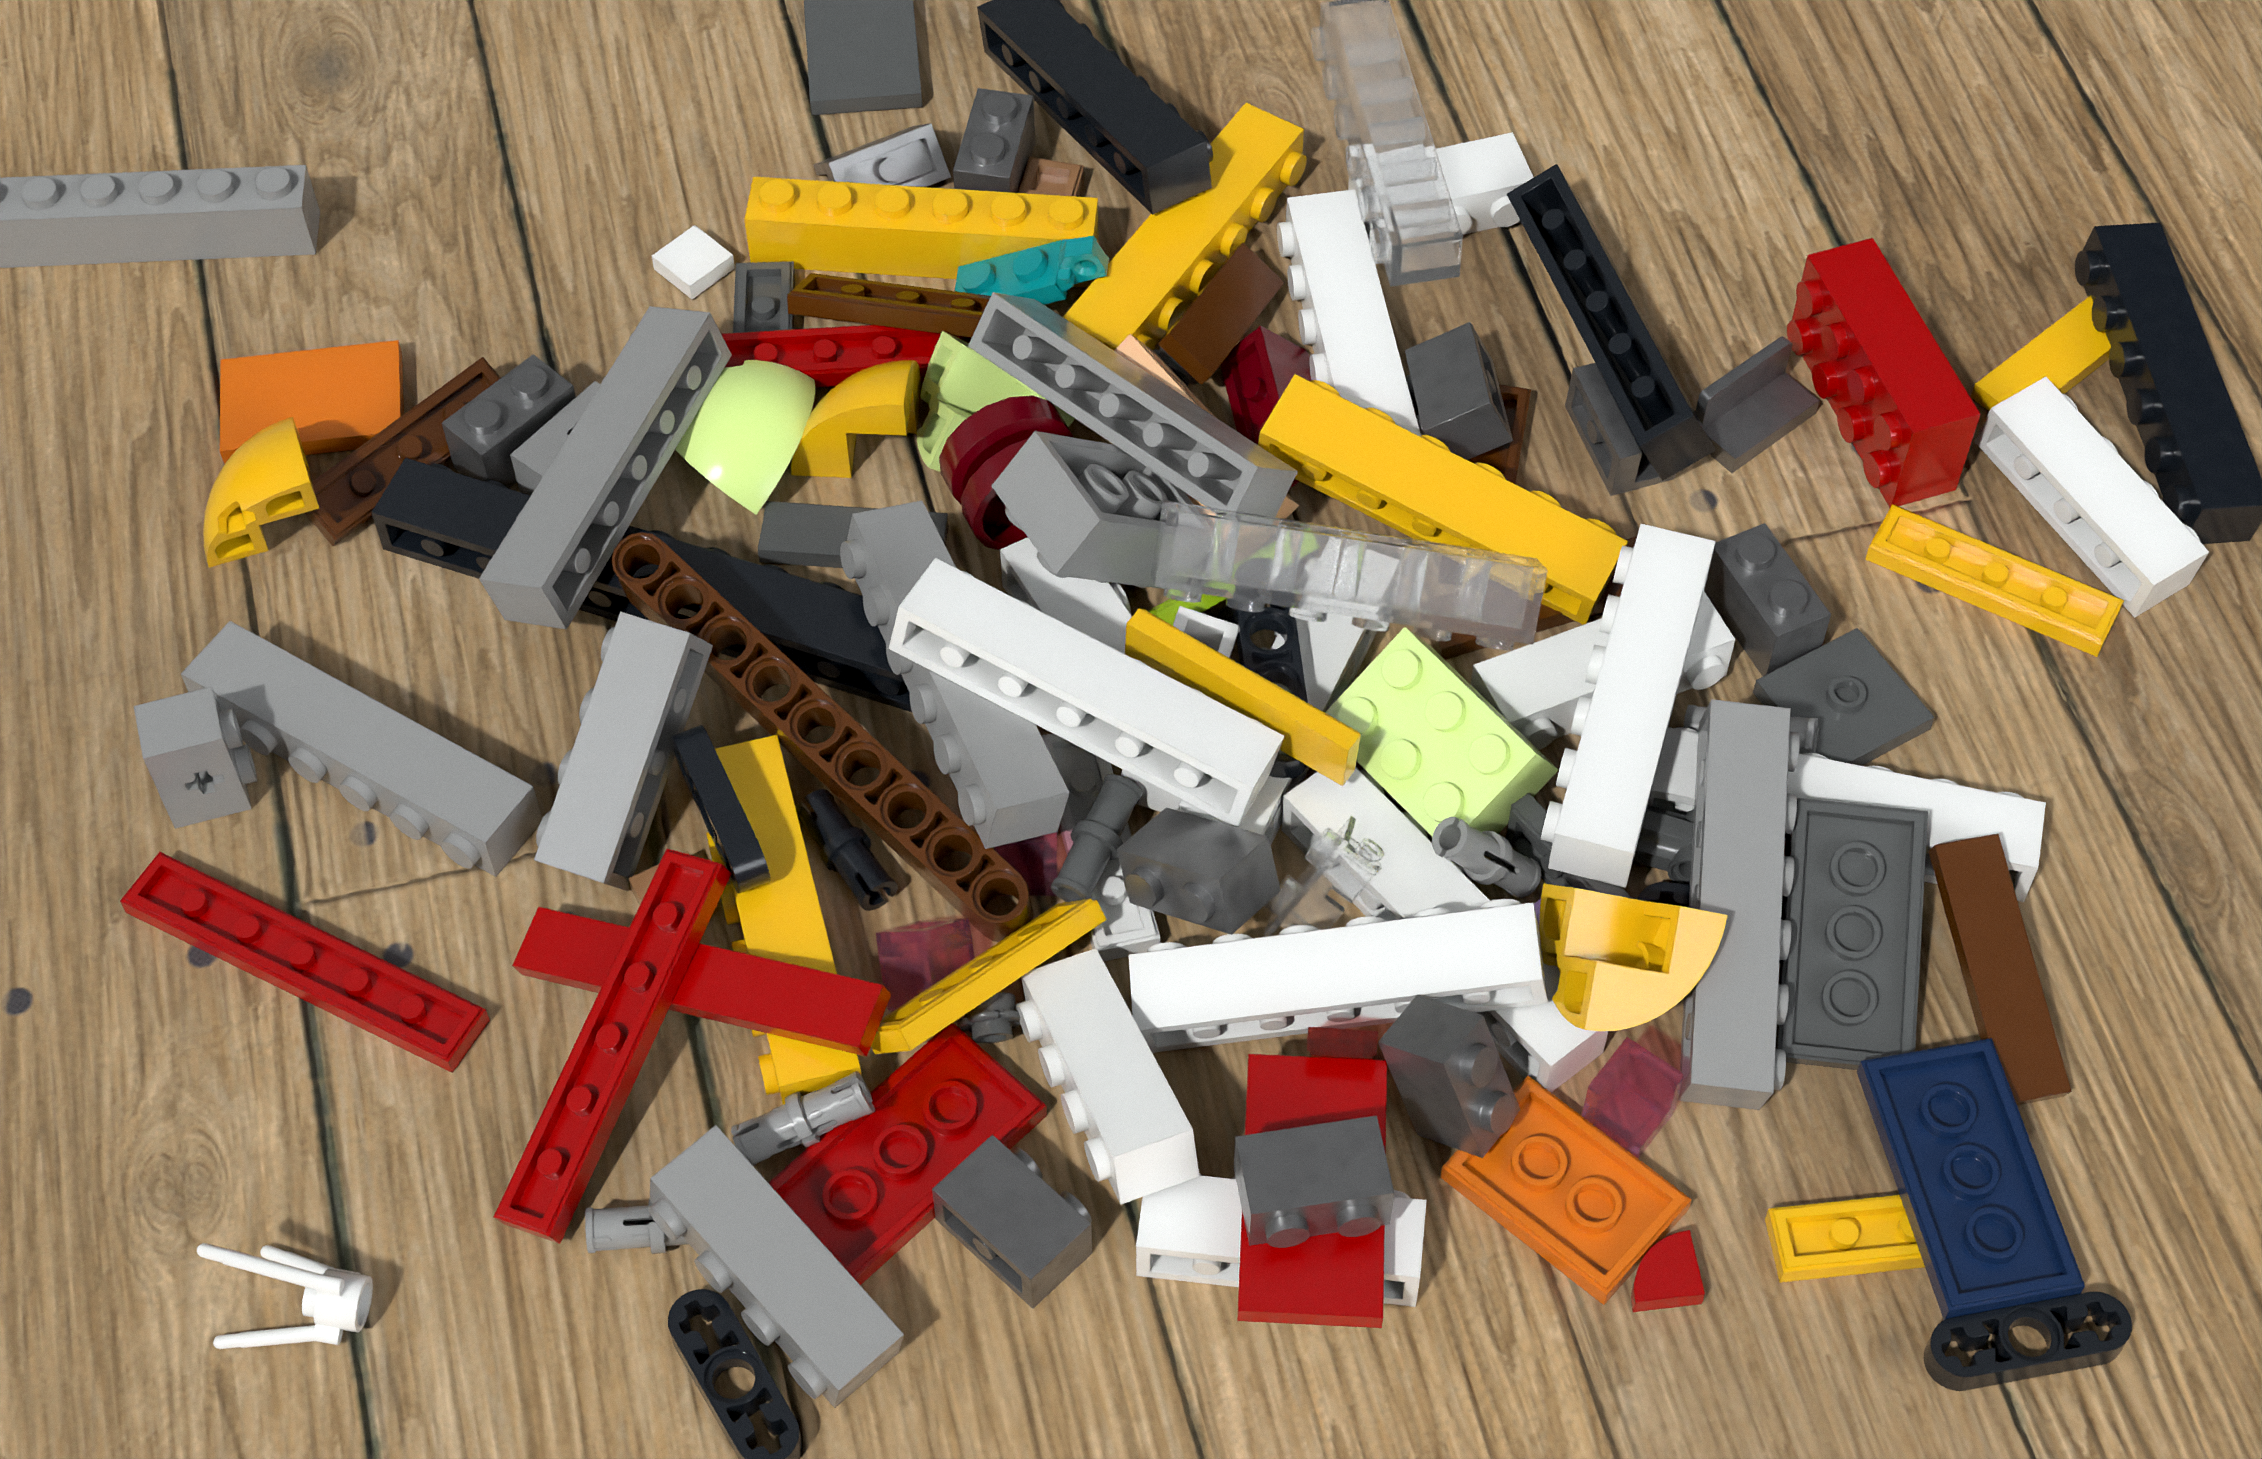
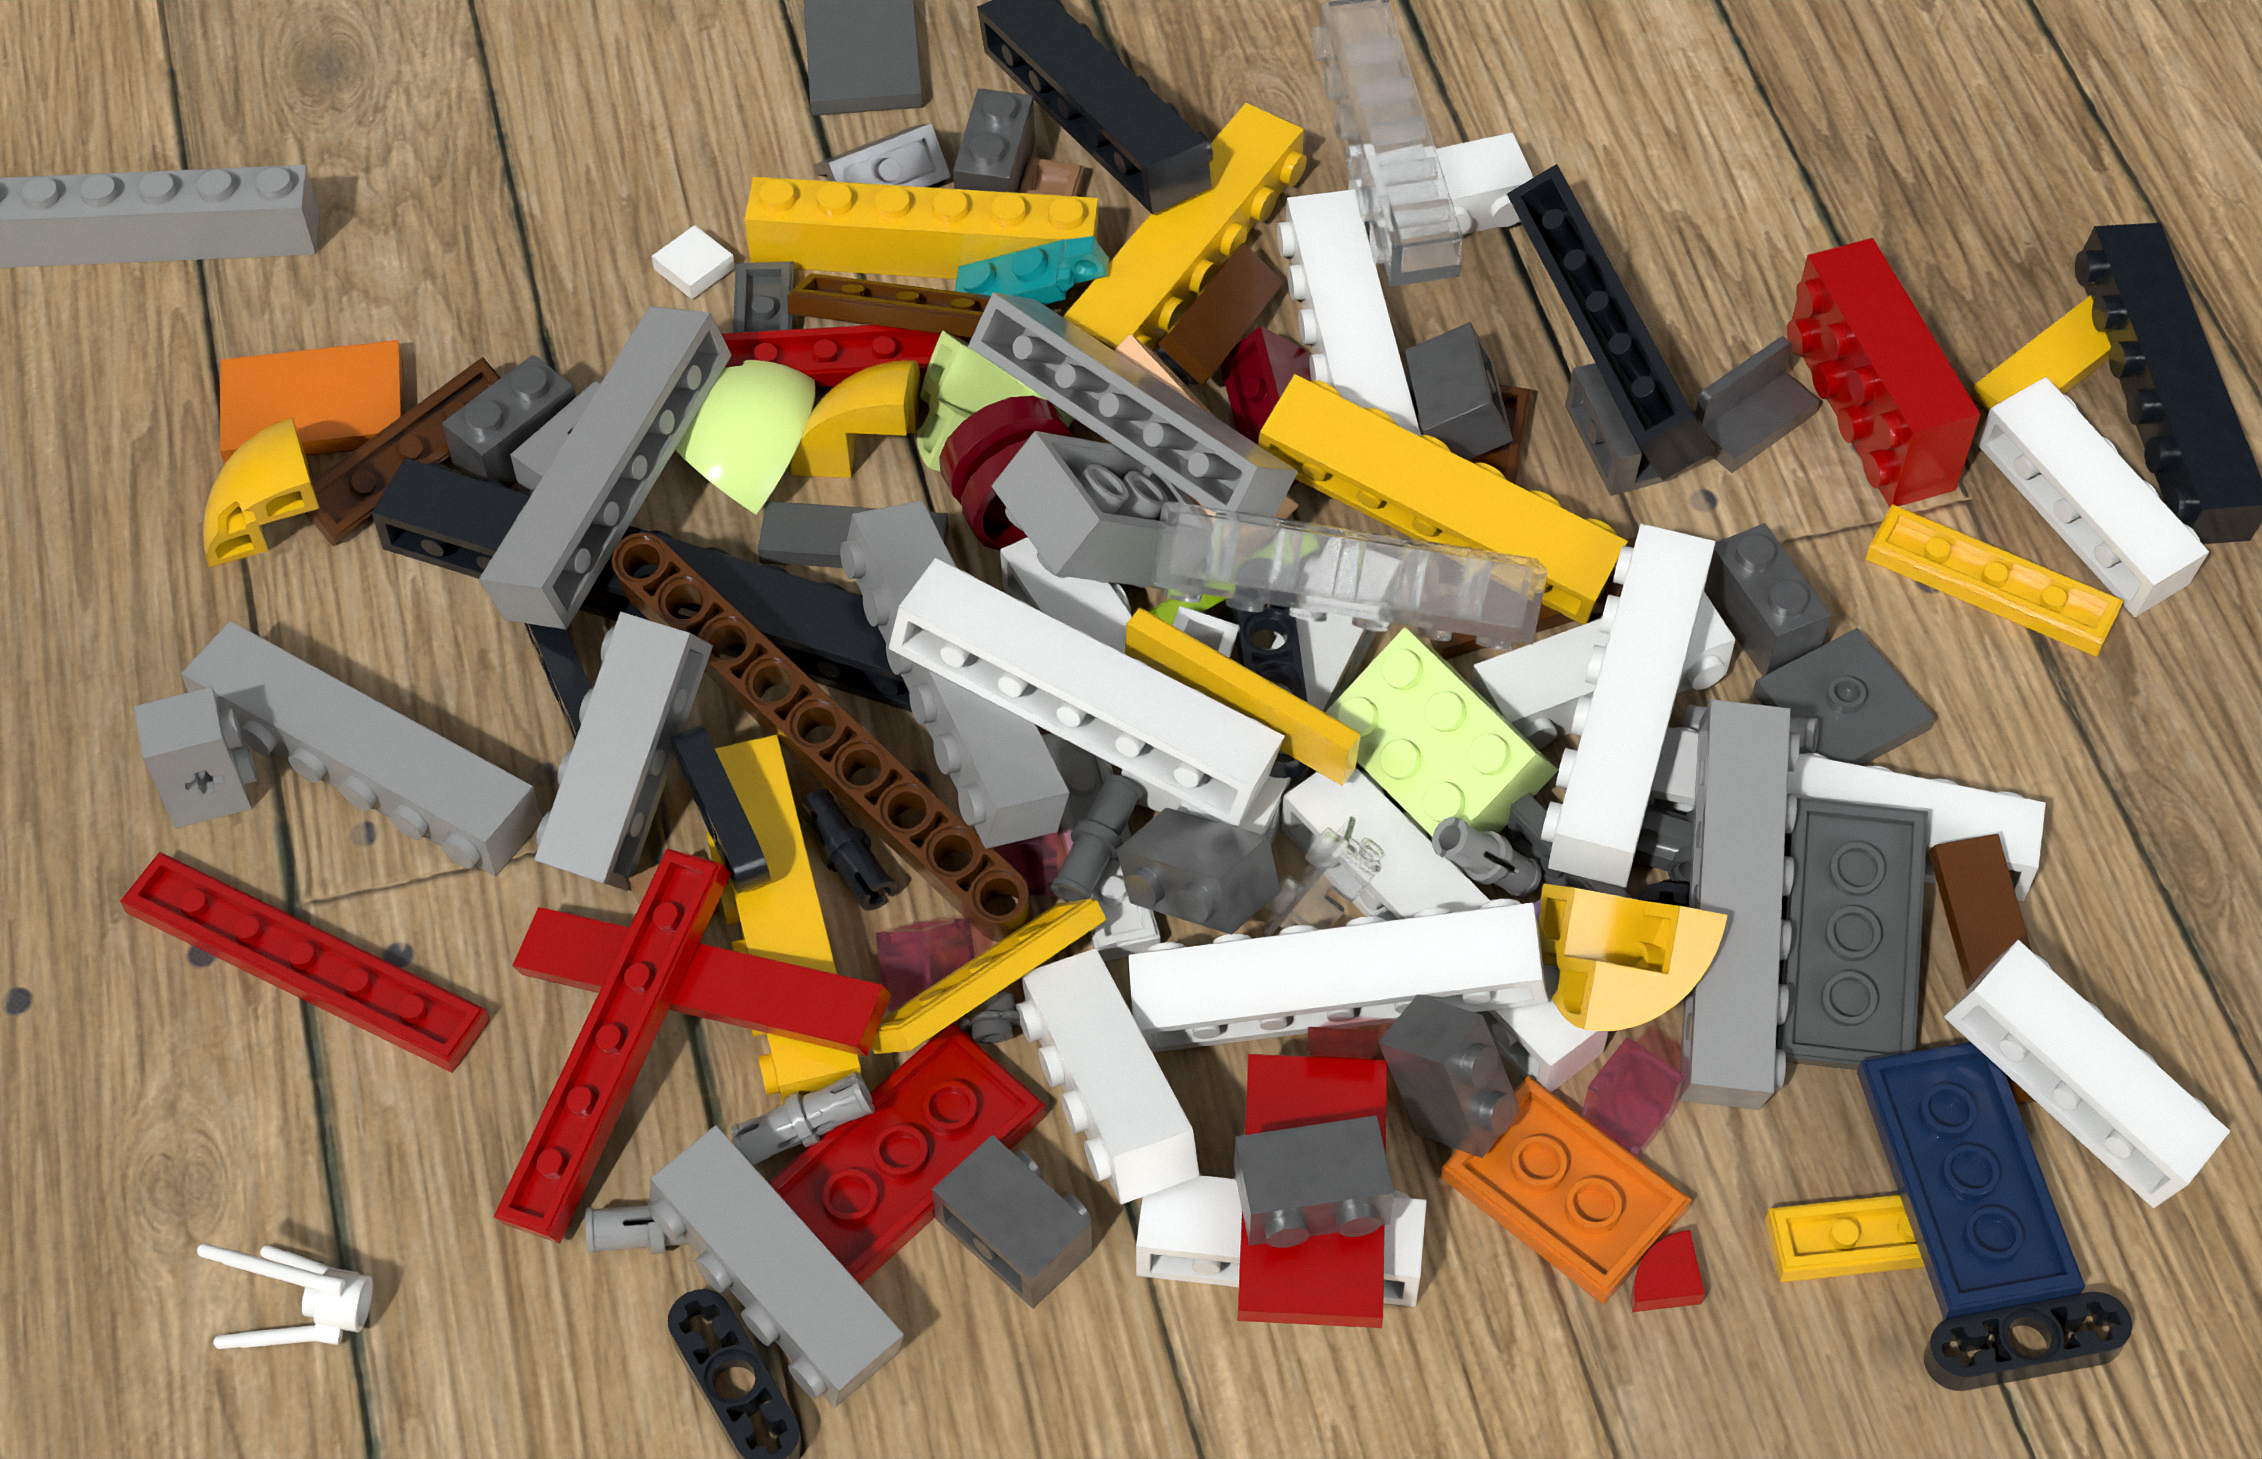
none -> black beam [524,623,592,741]
none -> white brick [1944,940,2230,1209]

